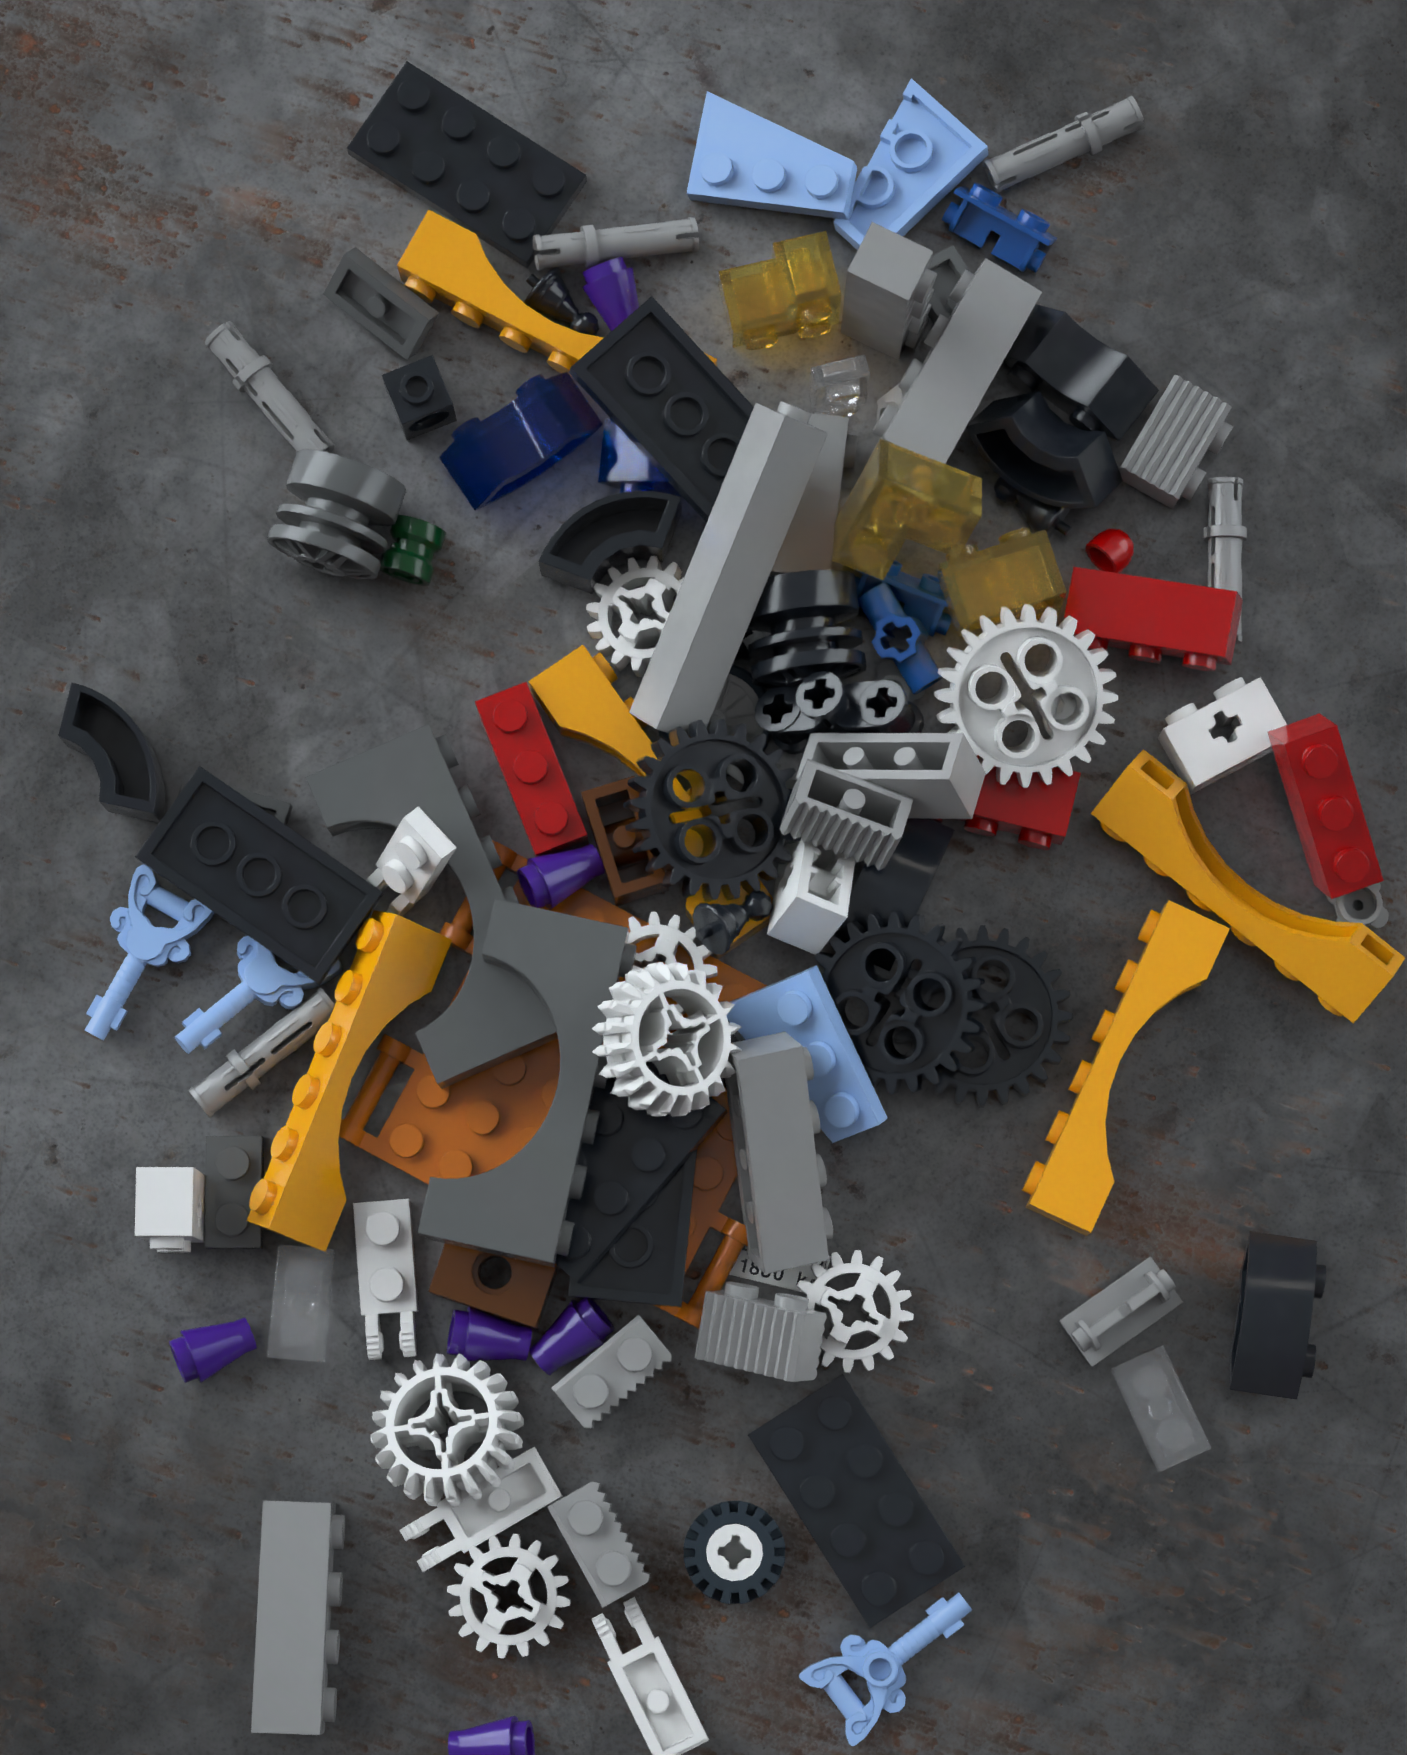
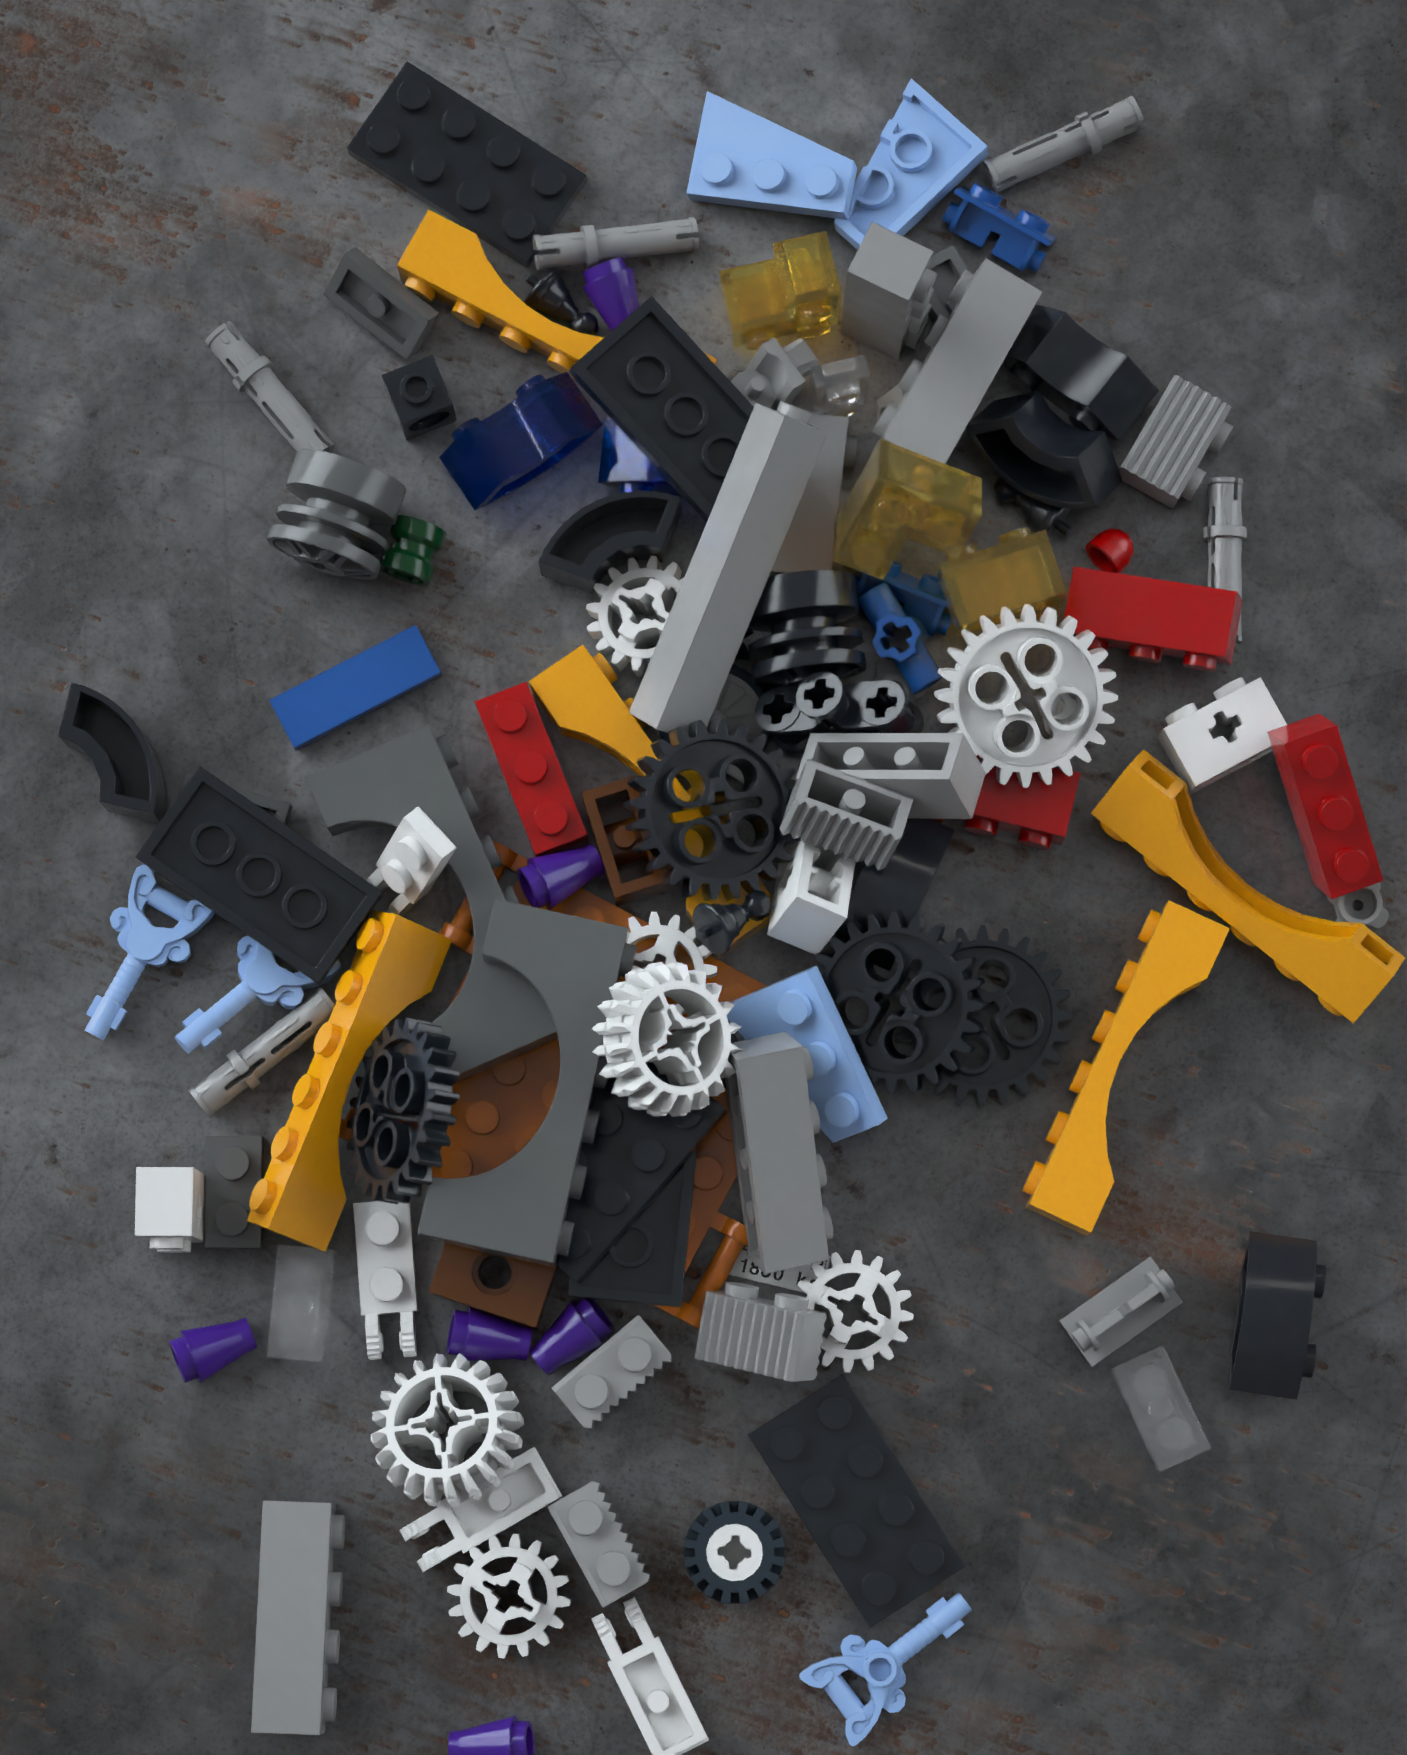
none -> blue tile [269,625,442,751]
none -> black gear [346,1018,460,1204]
none -> light grey hips [731,337,819,411]

